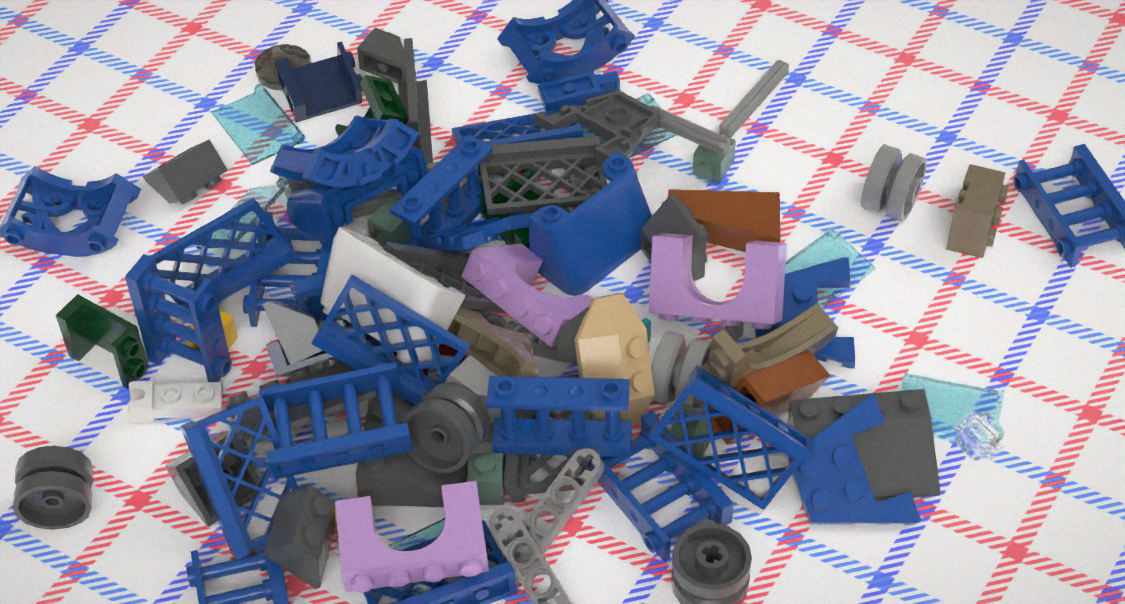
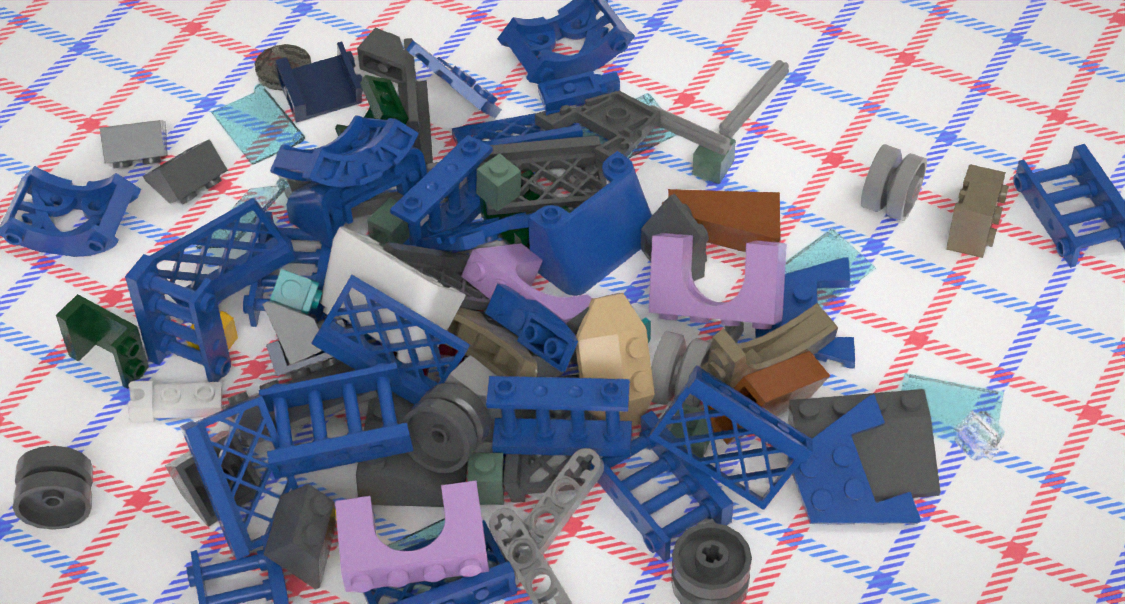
none -> slope [99,120,168,169]
none -> teal bracket [270,268,322,314]
none -> wing [406,40,502,119]
none -> sand green brick [476,154,521,211]
none -> blue slope [485,283,578,372]

